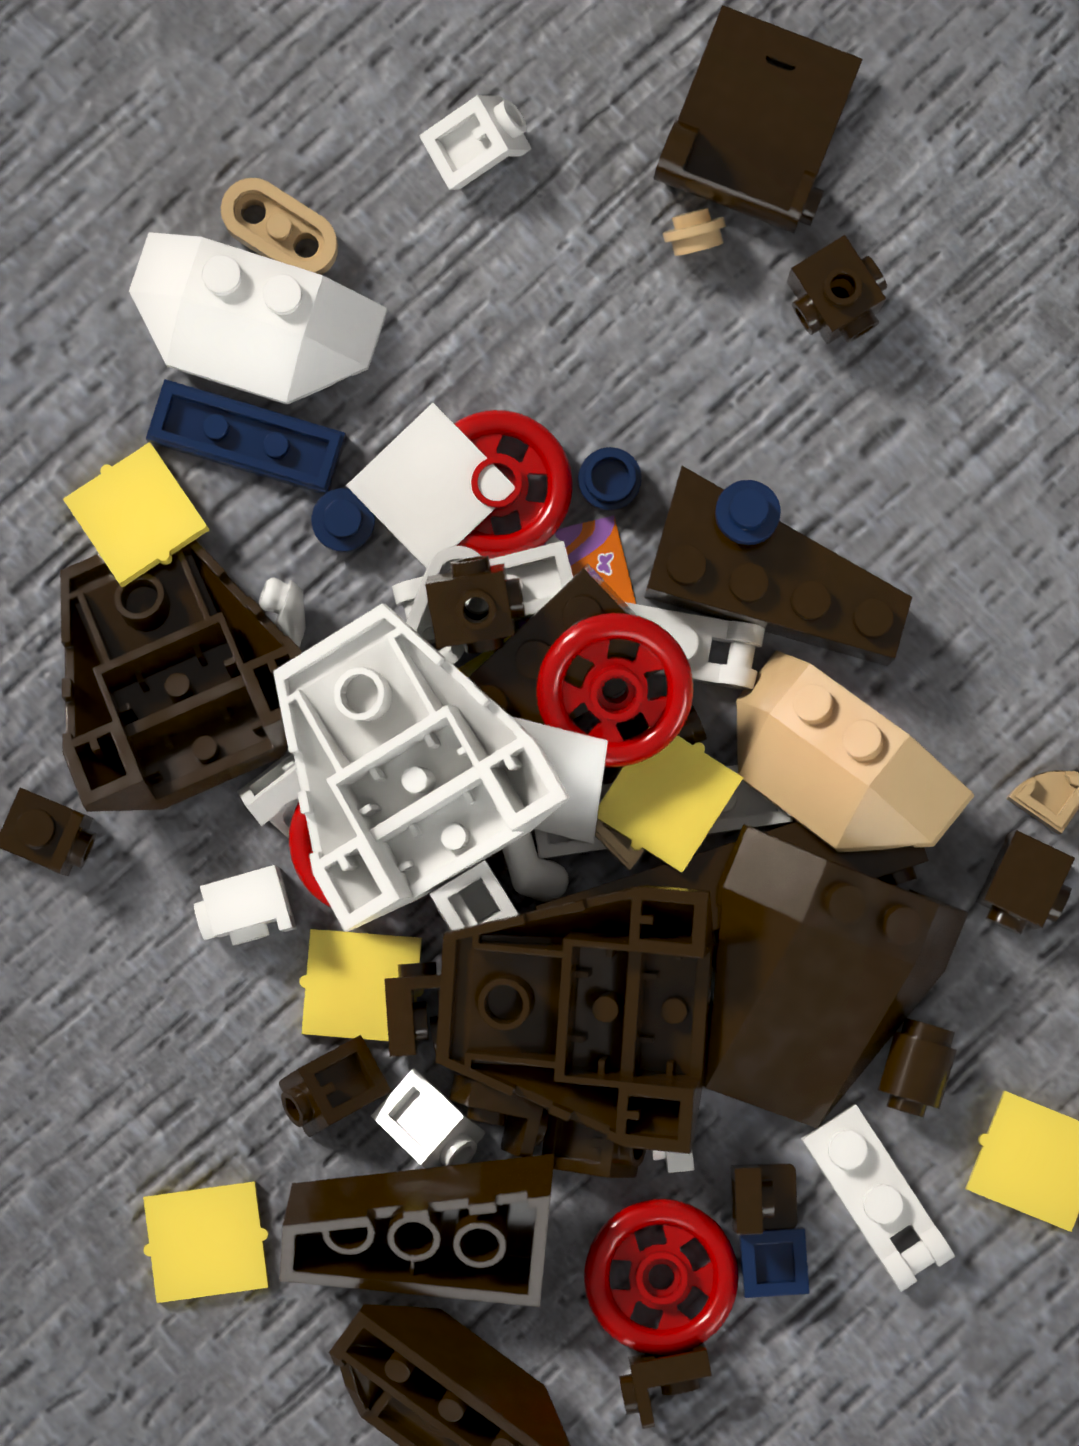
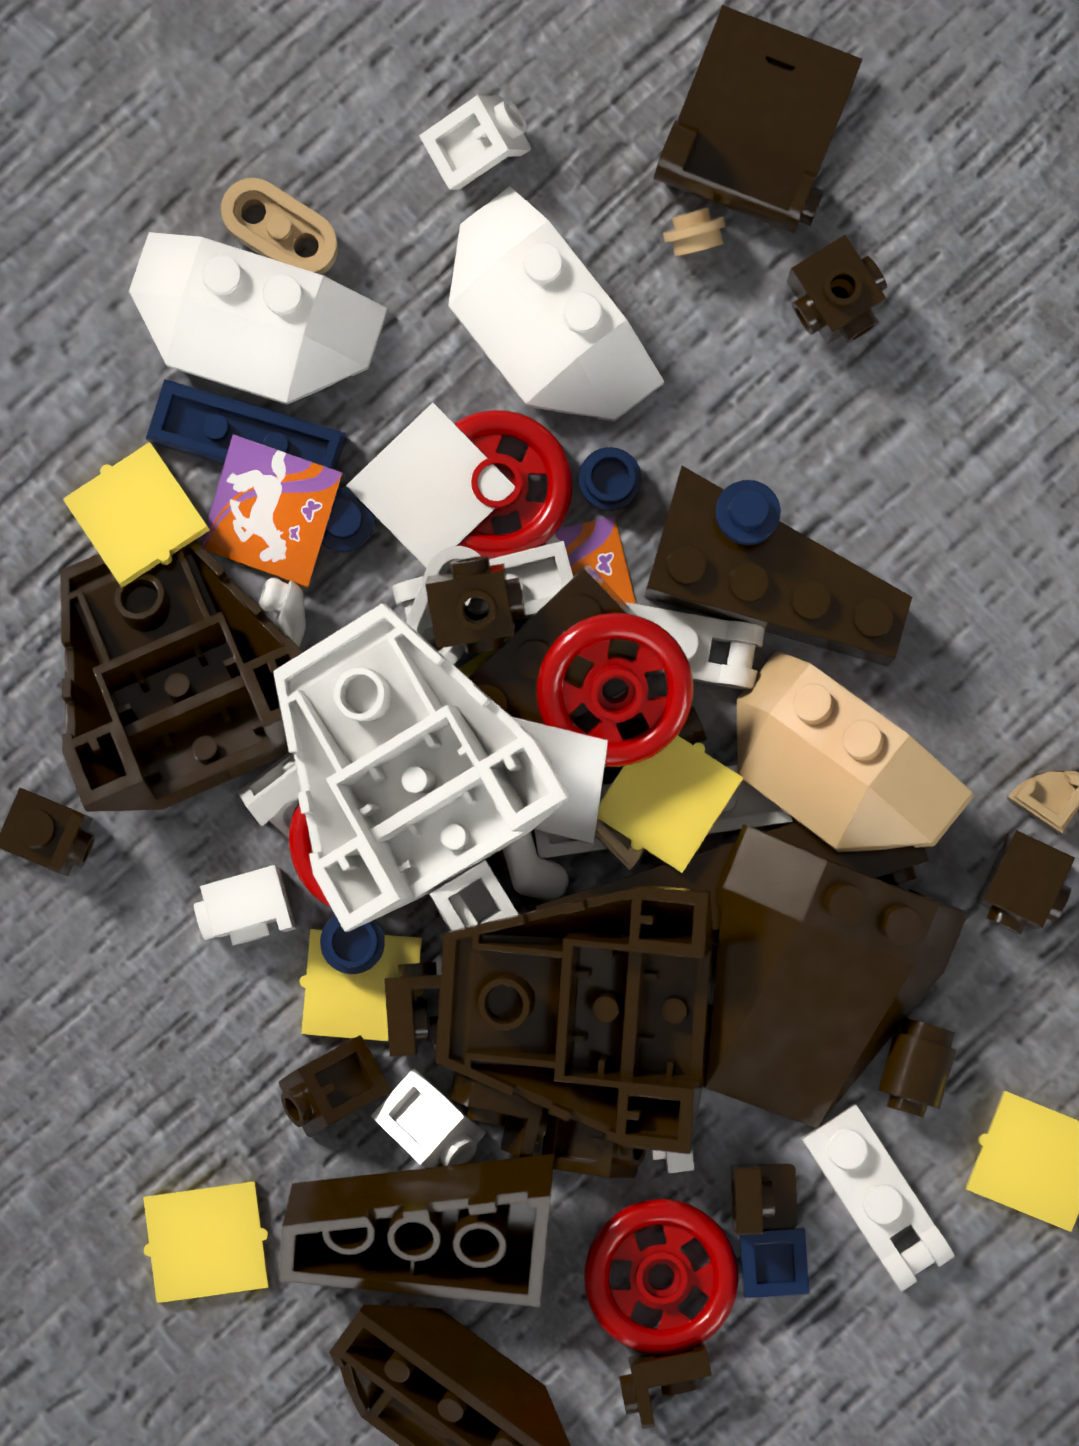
none -> sticker [201,434,342,587]
none -> dark blue plate [320,915,385,974]
none -> white wedge [448,186,664,422]

